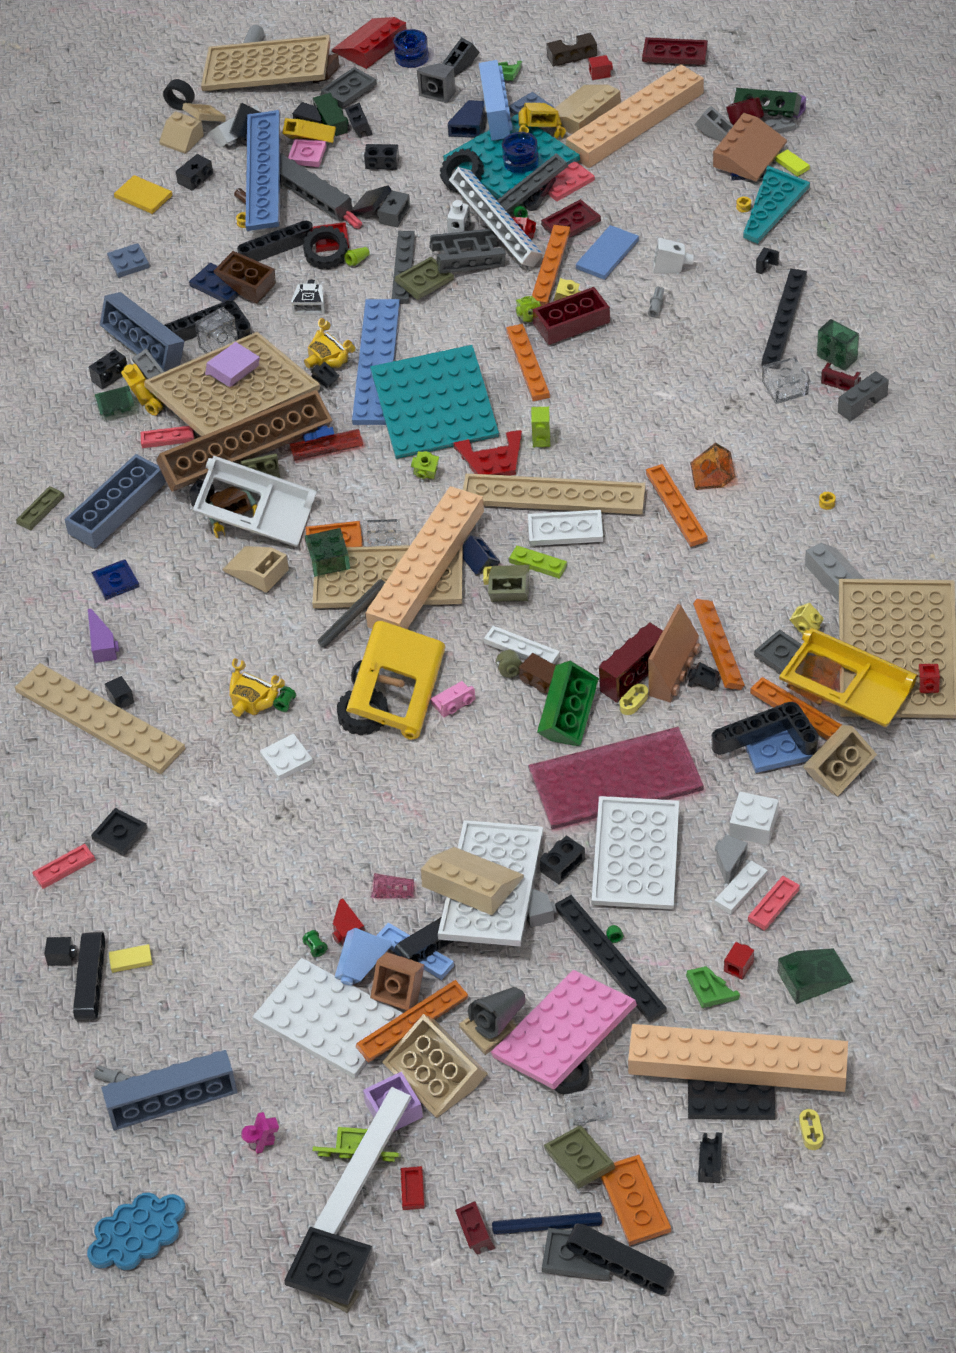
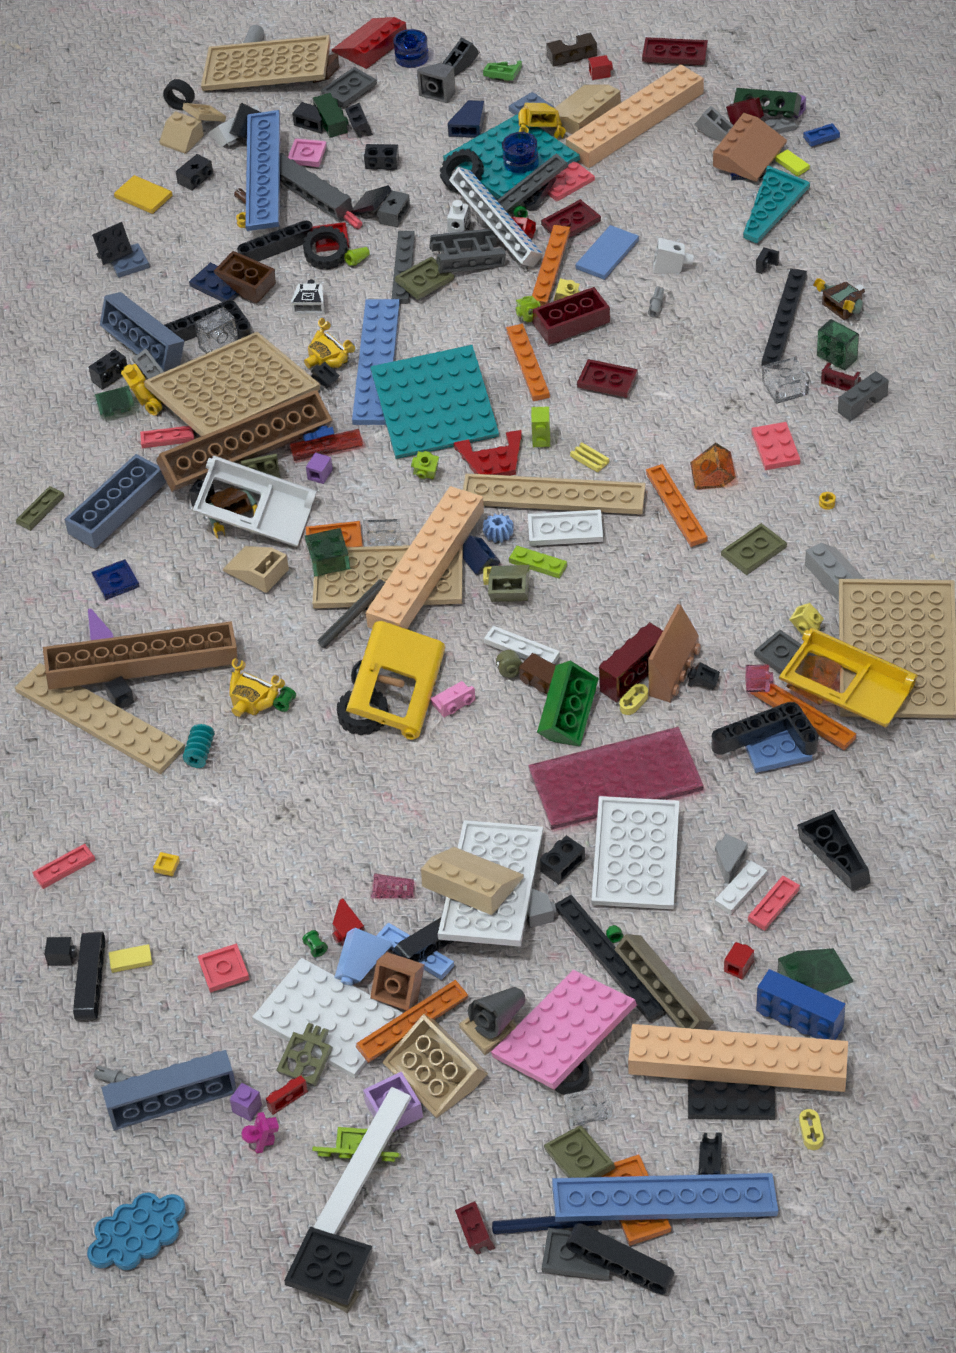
black plate [91,808,148,856] -> none
lavender container [205,342,260,387] -> none
white plate [260,734,313,781] -> none
yellow slope [282,118,336,143] -> none
red tile [401,1166,425,1210] -> none
light blue brick [479,60,513,141] -> none
bright green wing [686,966,740,1008] -> none
orange plate [693,599,745,690] -> none
white brick [729,791,779,845] -> none
yellow bush [736,196,751,213] -> none
tan slope [803,725,877,797] -> none
red bracket [918,664,940,693] -> none
none -> medium nougat brick [43,621,238,690]
none -> black hinge [92,222,133,265]
none -> yellow plate [153,852,180,876]
none -> teal piece [183,724,215,768]
none -> coral plate [197,943,250,993]
none -> medium lavender brick [230,1083,262,1121]
none -> red plate [266,1075,308,1115]
none -> olive piece [276,1023,333,1086]
none -> medium lavender brick [306,453,333,484]
none -> light blue gear [483,513,514,543]
none -> medium blue plate [552,1173,778,1222]
none -> light yellow tile [570,442,609,473]
none -> dark red plate [577,359,638,398]
none -> dark tan brick [614,934,714,1030]
none -> olive tile [721,523,787,575]
none -> clear pink brick [745,665,773,692]
none -> coral plate [751,422,800,470]
none -> blue brick [756,969,846,1040]
none -> black wedge [797,810,871,891]
none -> blue plate [803,123,840,147]
none -> torso [813,278,865,321]

